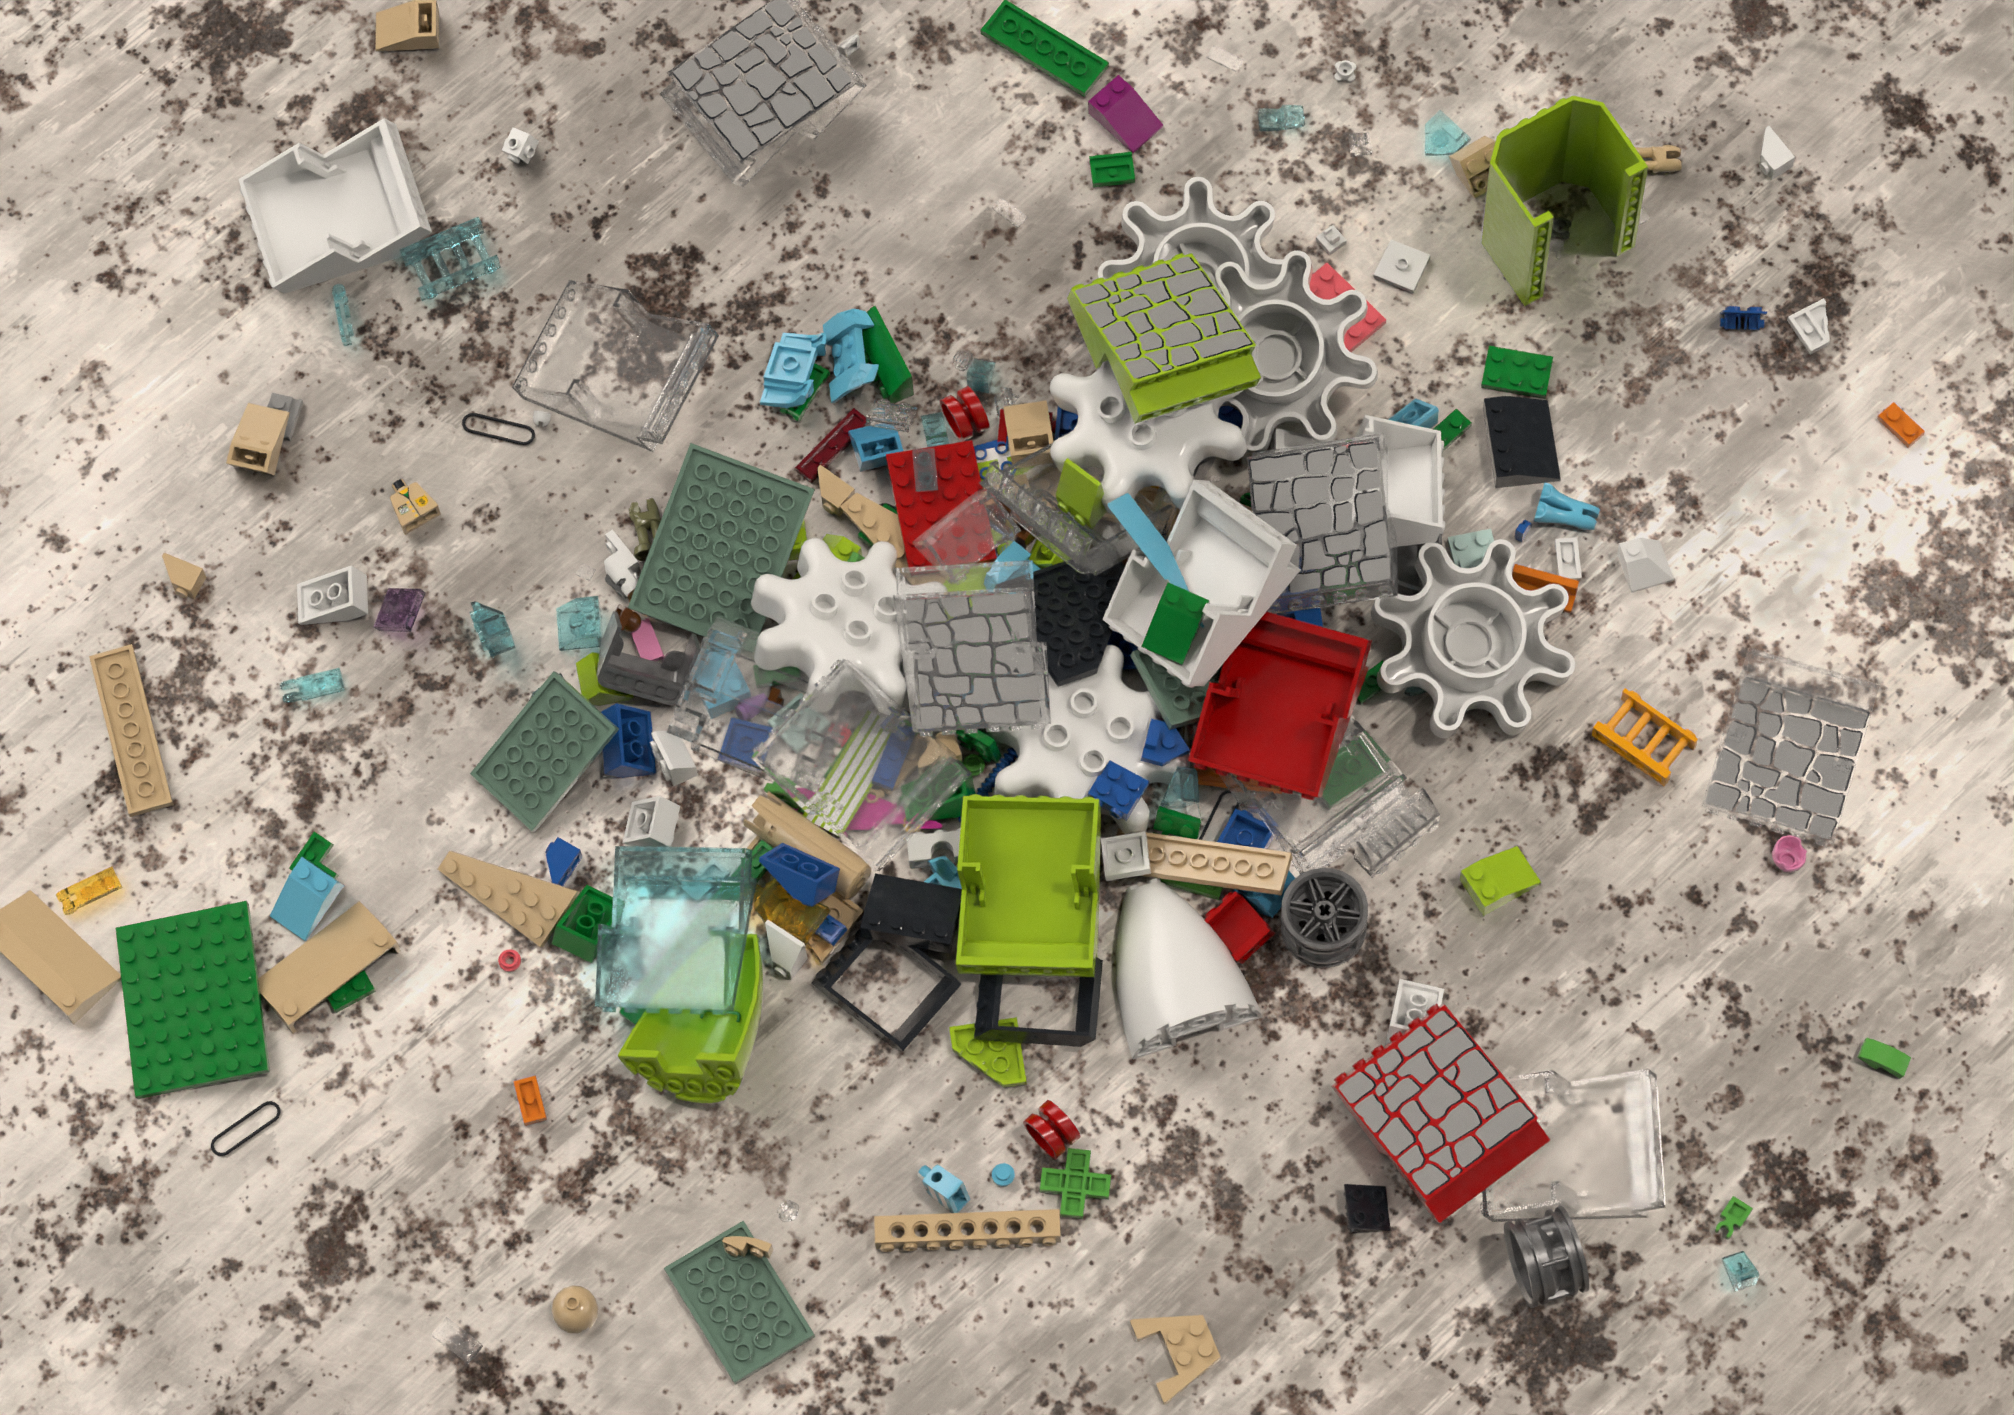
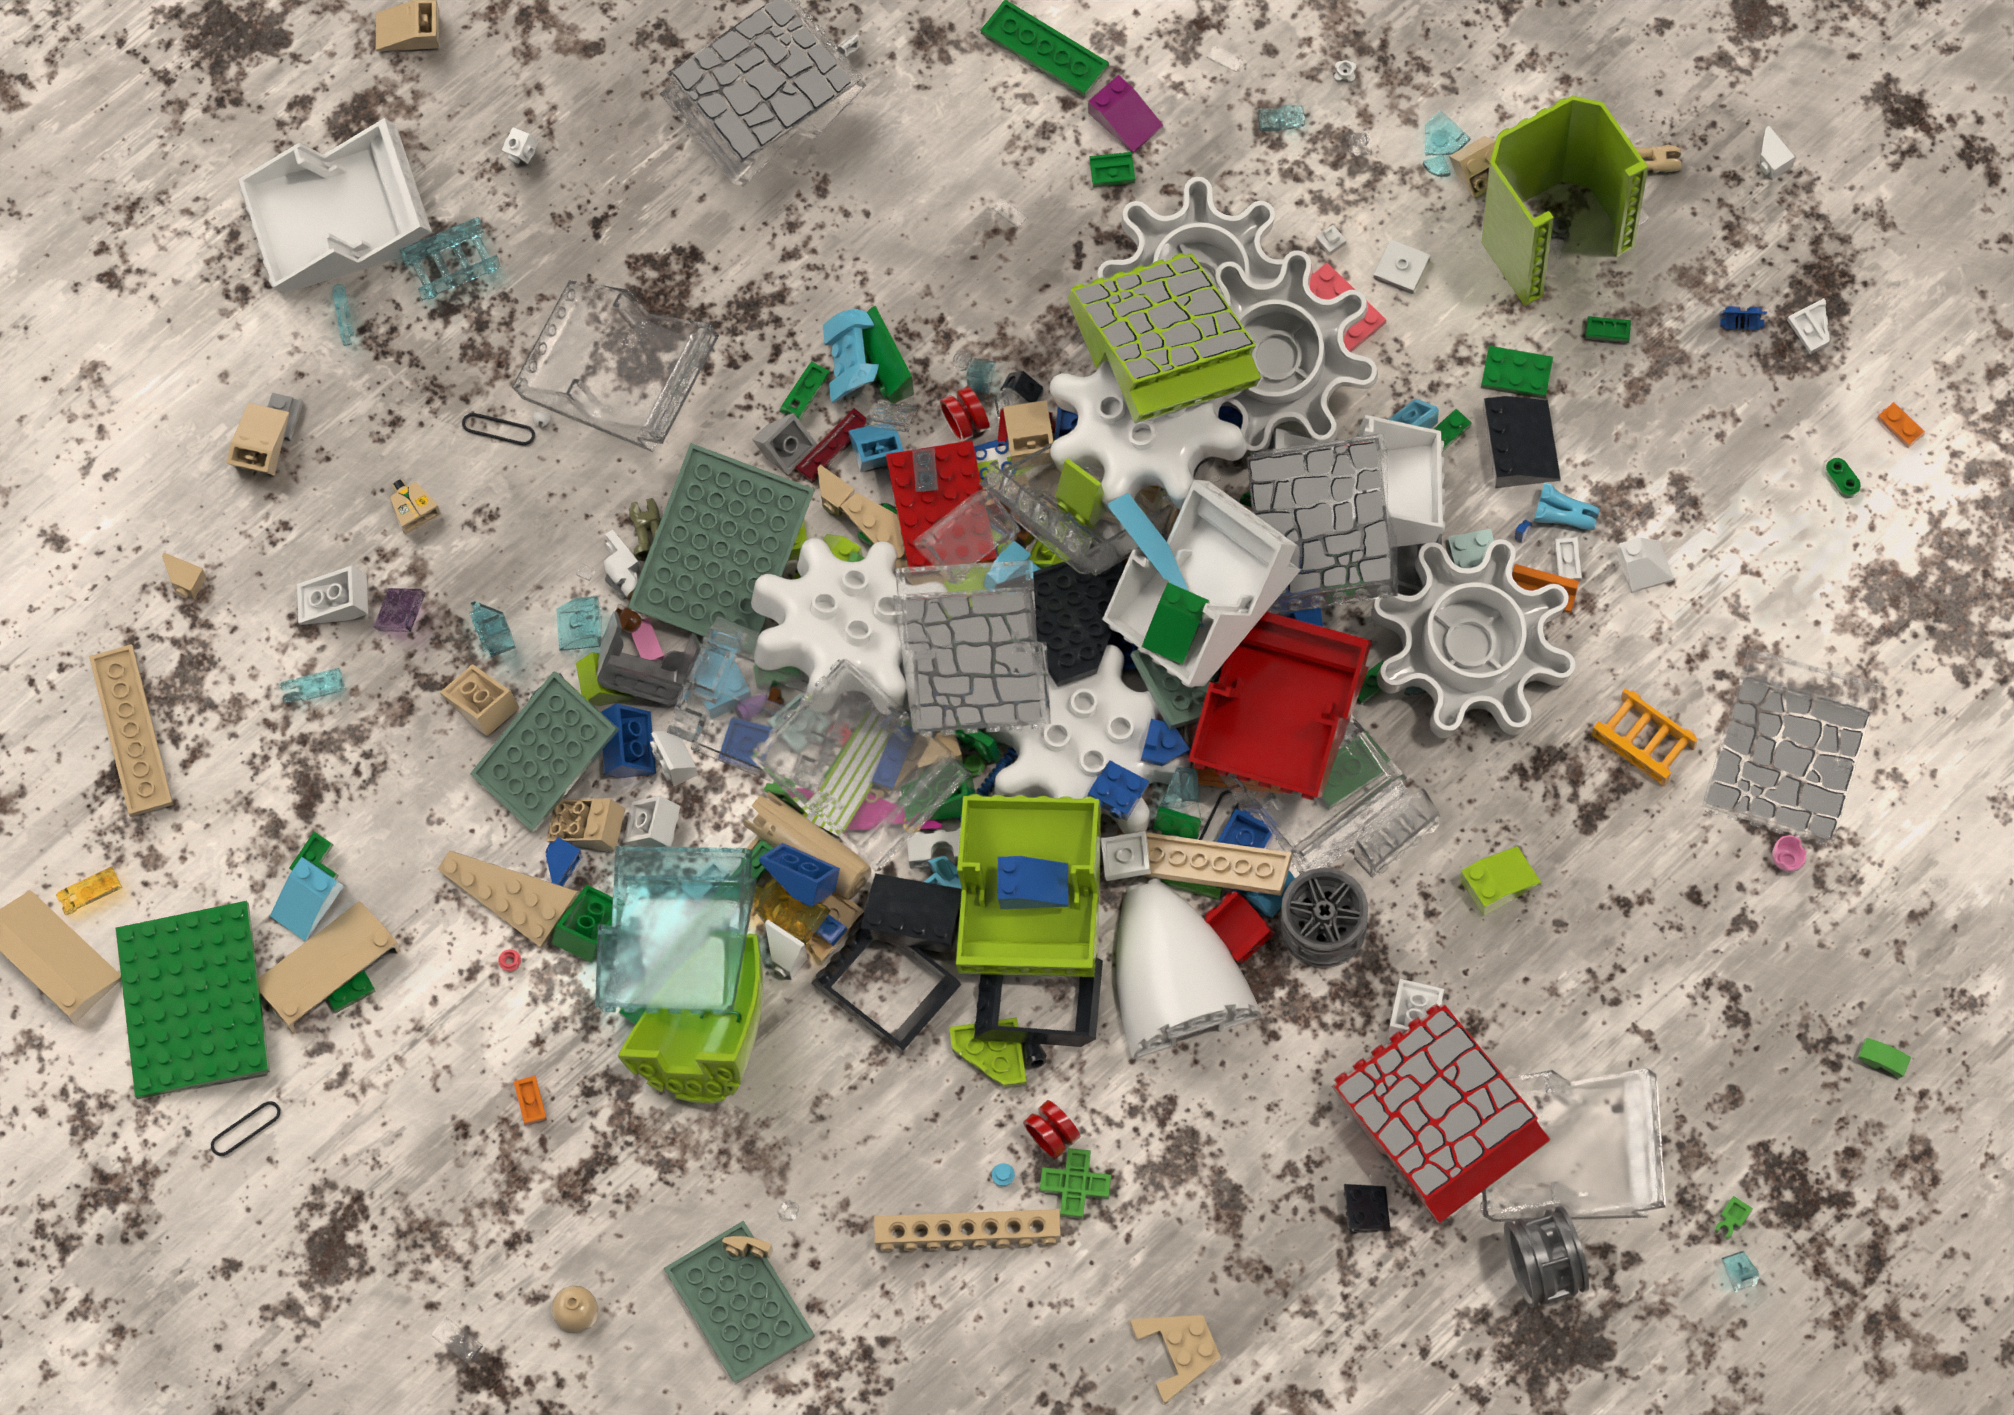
medium azure piece [760,332,826,408] -> none
medium azure torso [917,1165,970,1213] -> none
clear light blue slope [921,412,949,447] -> none
none -> tan slope [440,664,520,736]
none -> tan slope [546,798,625,851]
none -> light grey slope [752,413,817,475]
none -> blue slope [998,856,1069,910]
none -> black bracket [1000,371,1043,403]
none -> black cone [1023,1043,1047,1068]
none -> clear light blue tile [1423,155,1451,177]
none -> green plate [1586,316,1631,343]
none -> green plate [1825,458,1861,498]

